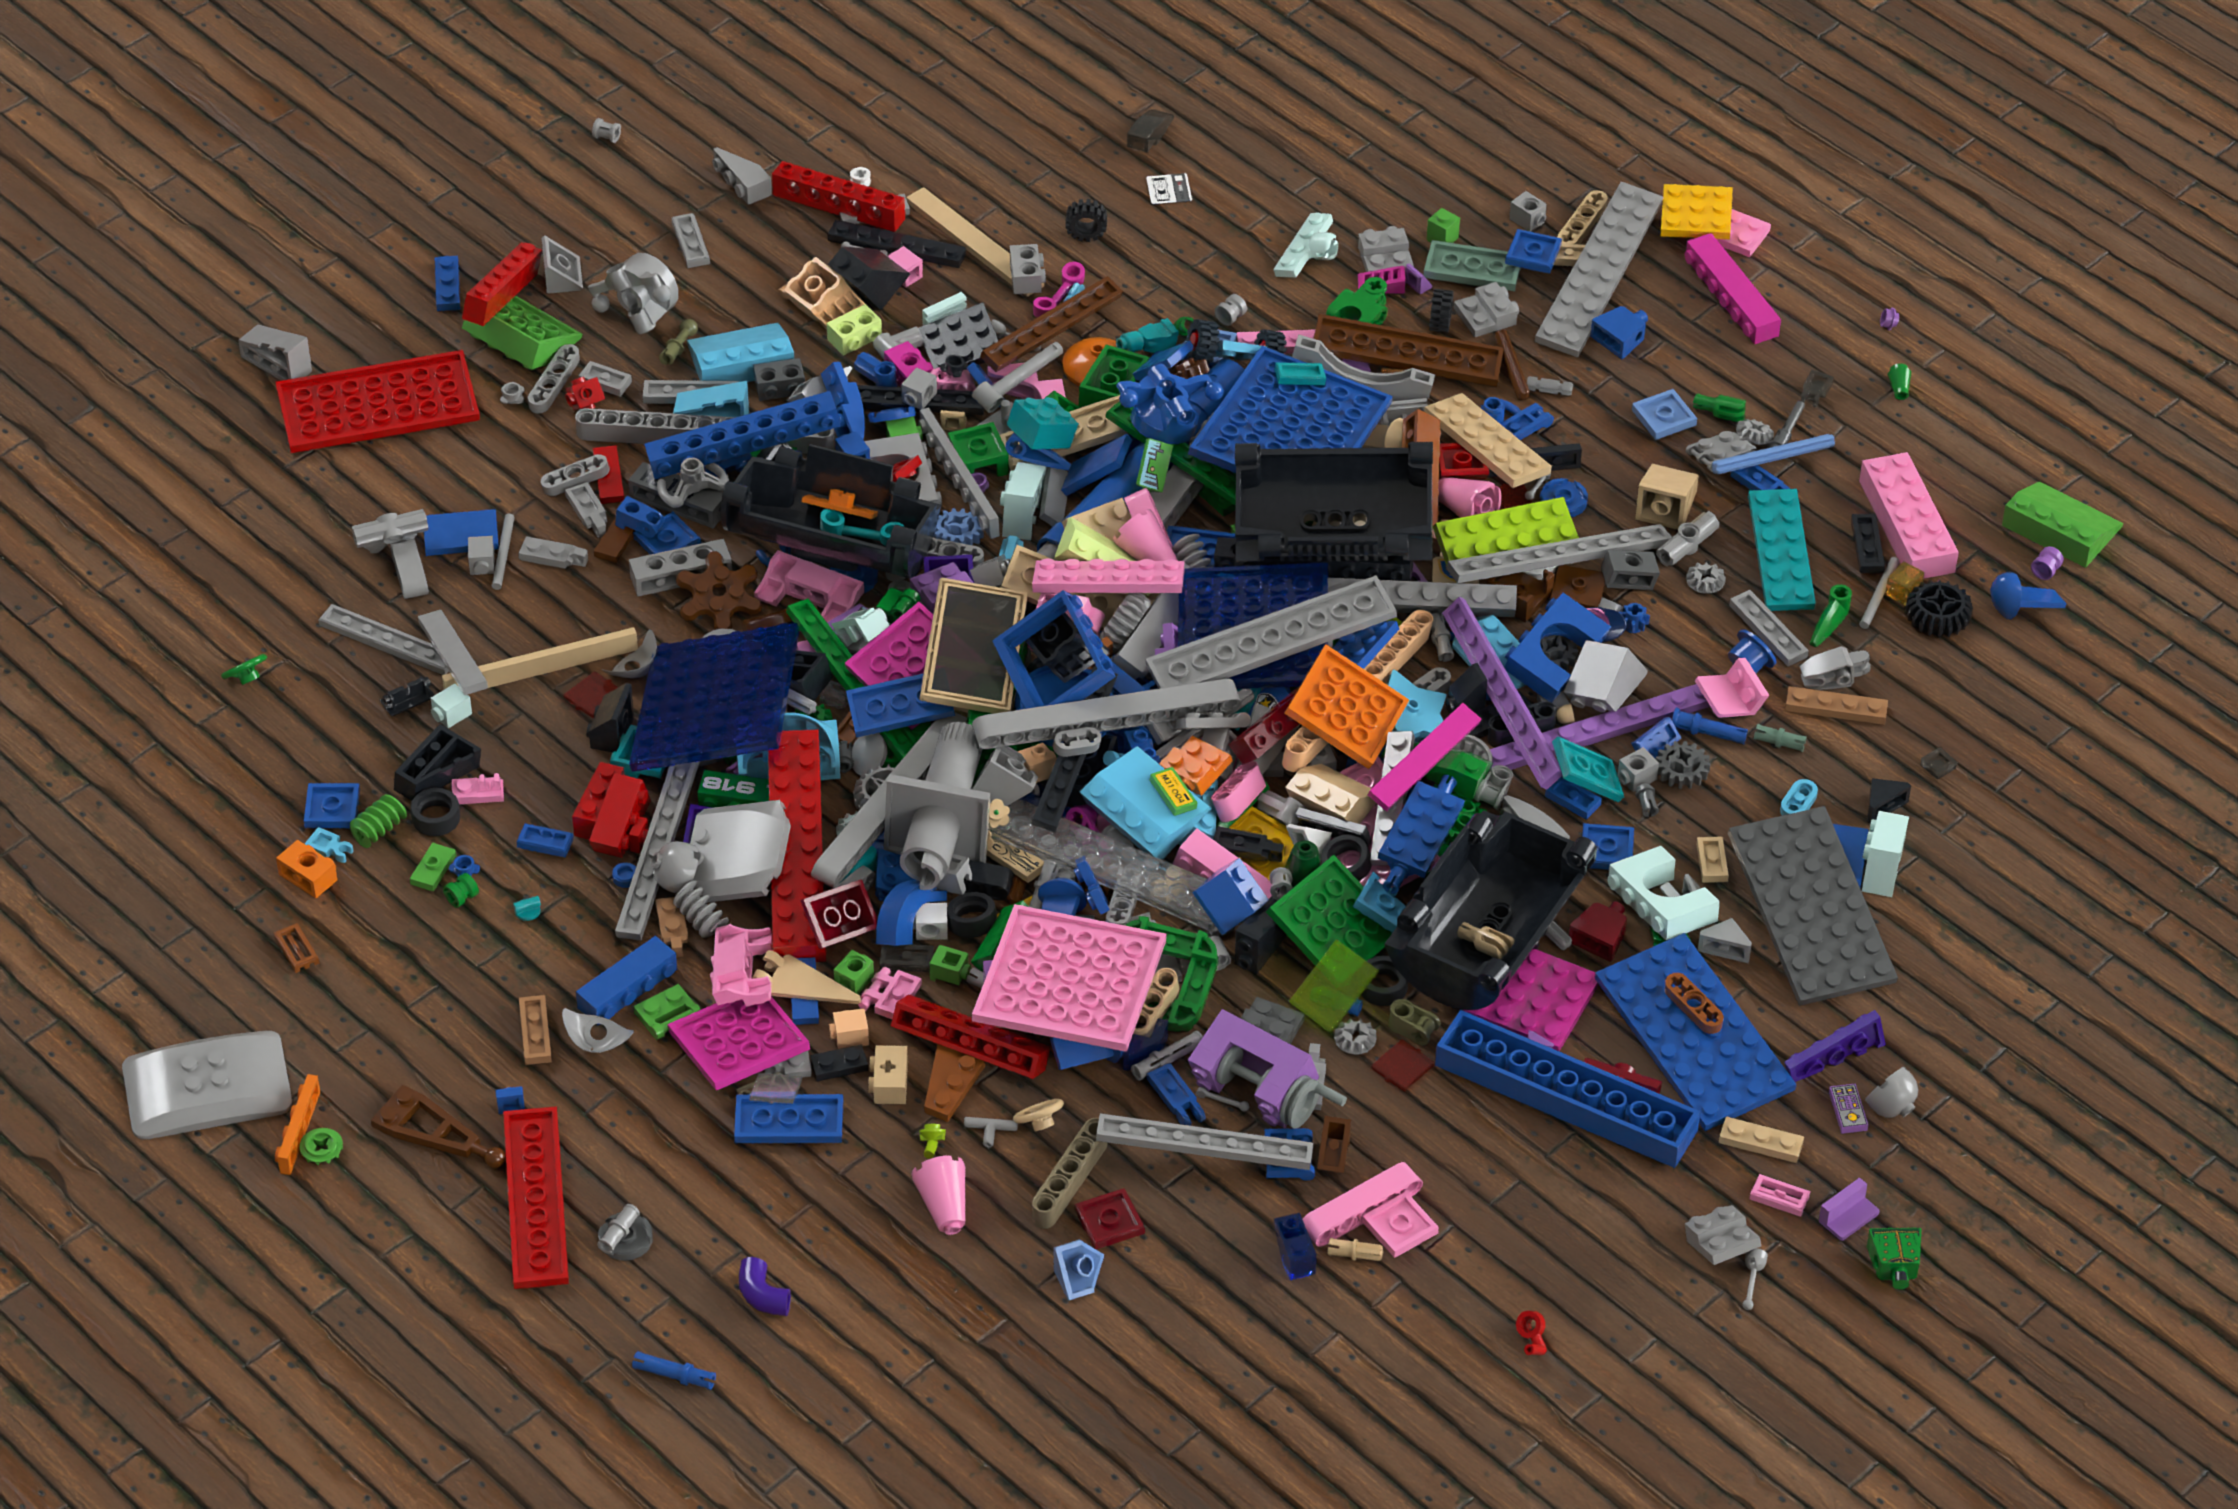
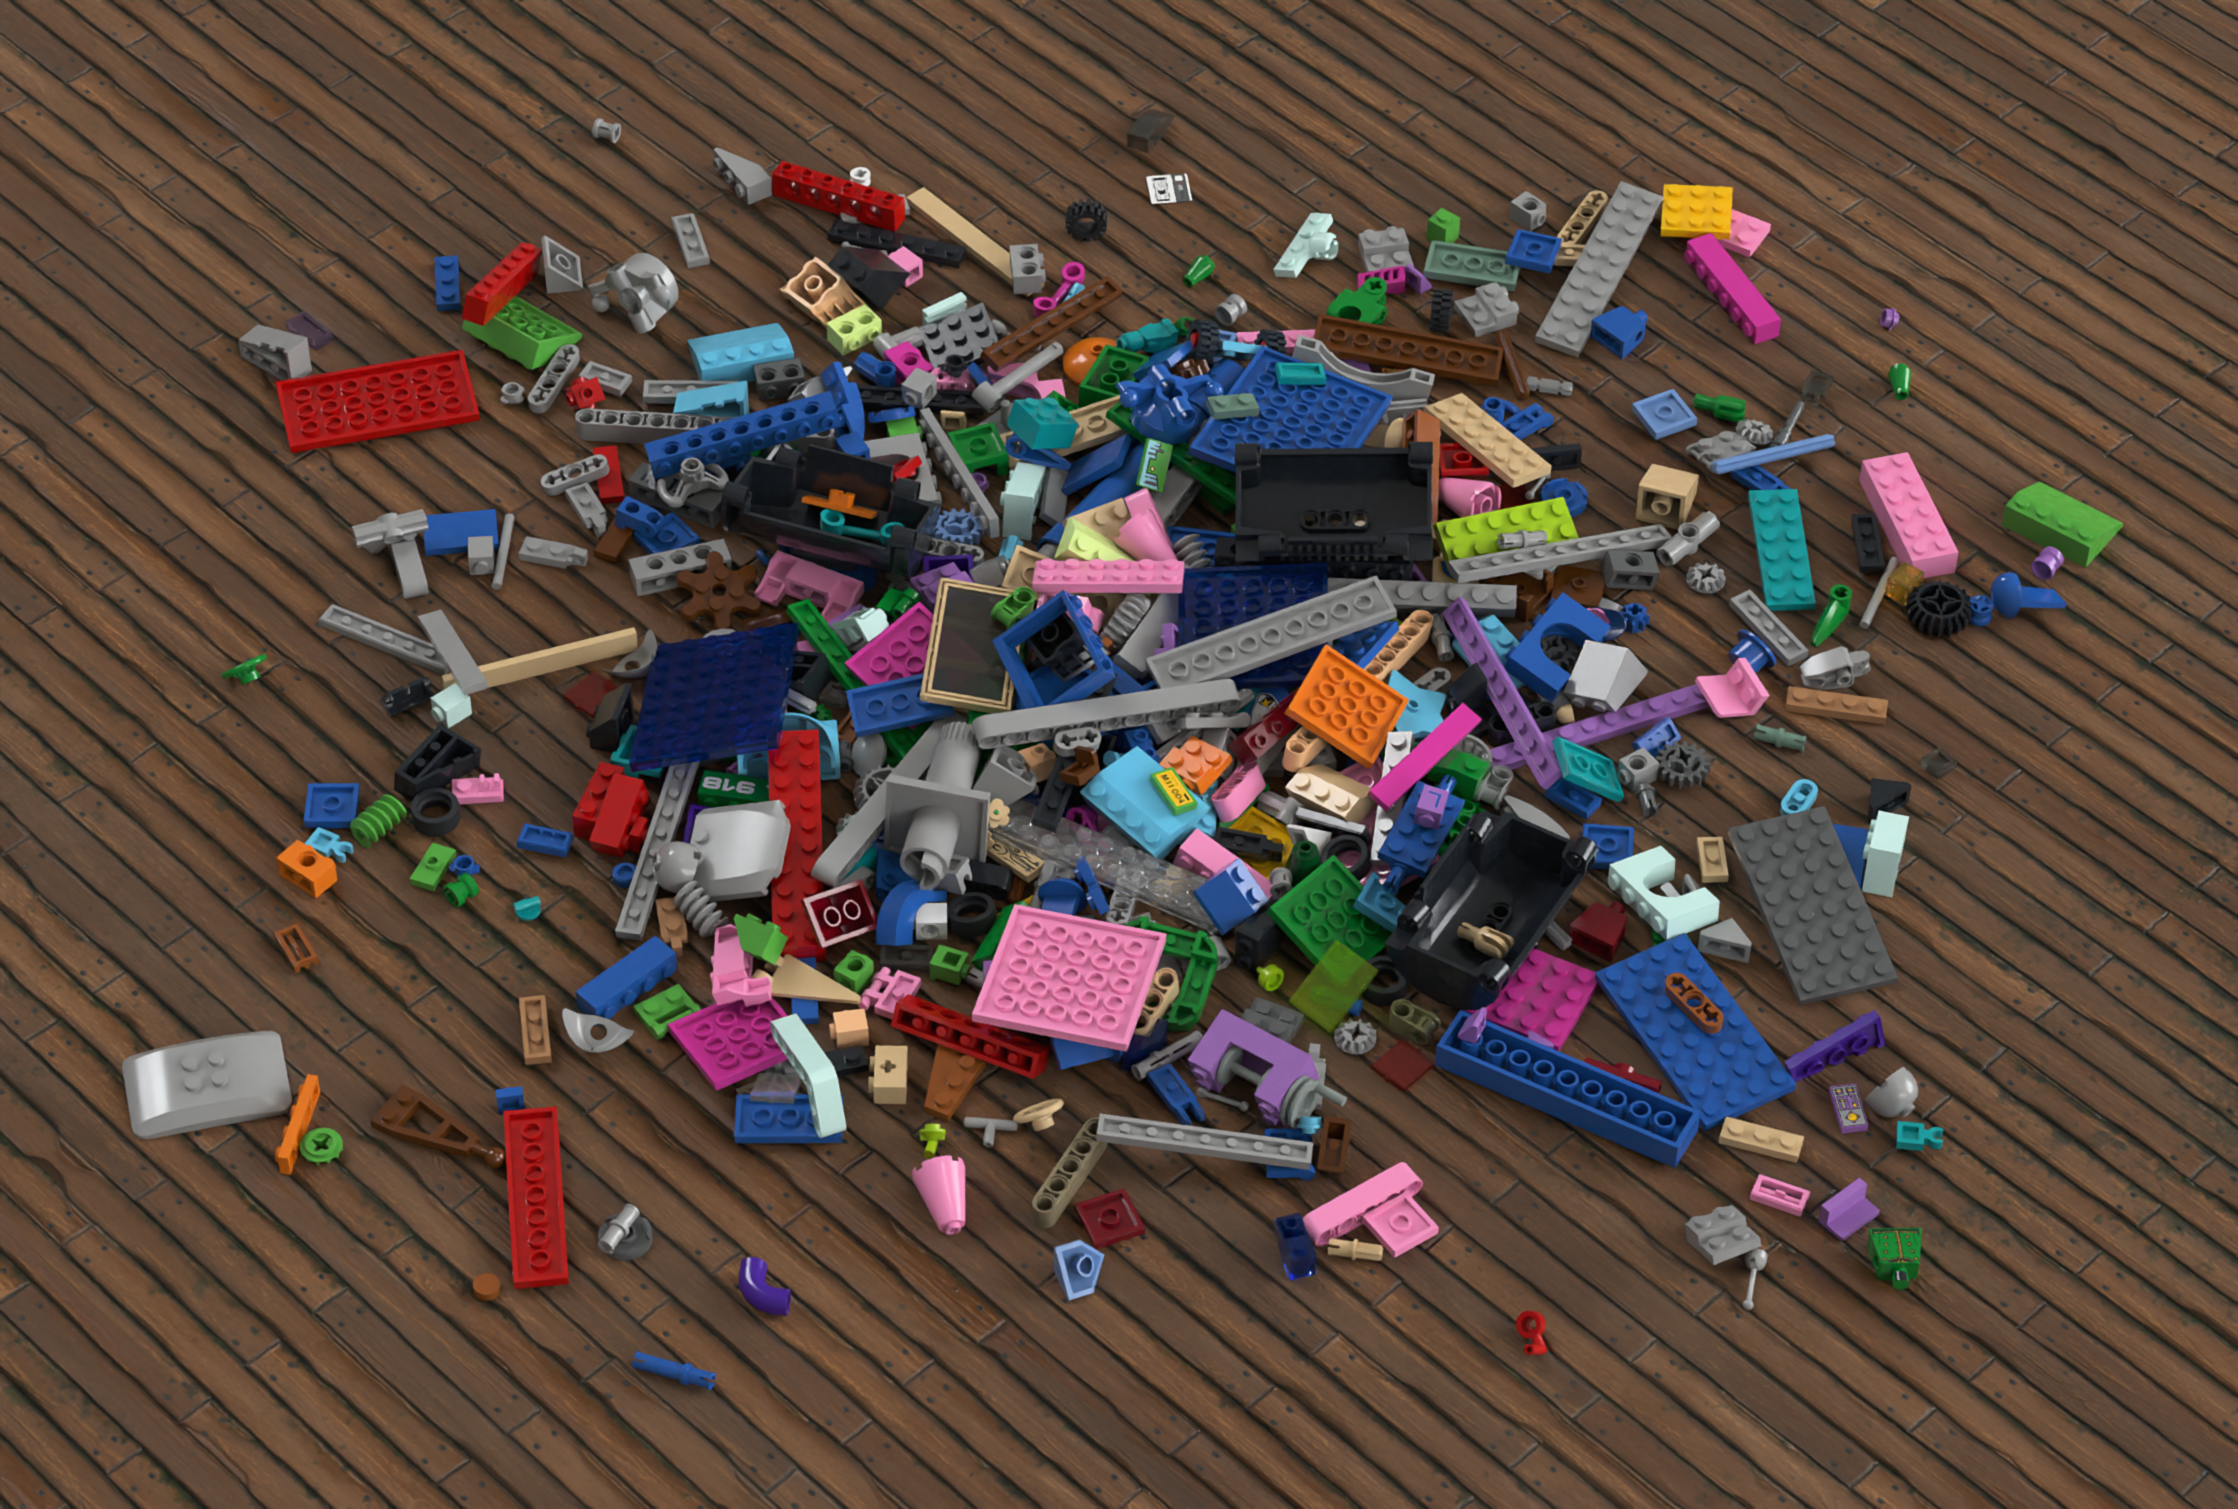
olive pin [659,319,698,365] -> none
blue pin [1672,707,1748,745] -> none
none -> clear purple tile [285,311,334,351]
none -> dark orange tile [473,1273,501,1301]
none -> bright green slope [734,914,788,965]
none -> light aqua beam [770,1013,846,1138]
none -> bright green piece [990,587,1035,630]
none -> reddish brown bracket [1060,746,1100,786]
none -> green cone [1182,255,1215,288]
none -> sand green plate [1206,393,1260,420]
none -> lime tile [1256,964,1284,991]
none -> medium azure plate [1297,1116,1323,1134]
none -> medium lavender brick [1413,784,1449,830]
none -> medium lavender slope [1458,1007,1487,1044]
none -> light grey pin [1497,530,1547,549]
none -> teal plate [1896,1121,1943,1151]
none -> blue wheel [1969,595,1994,626]

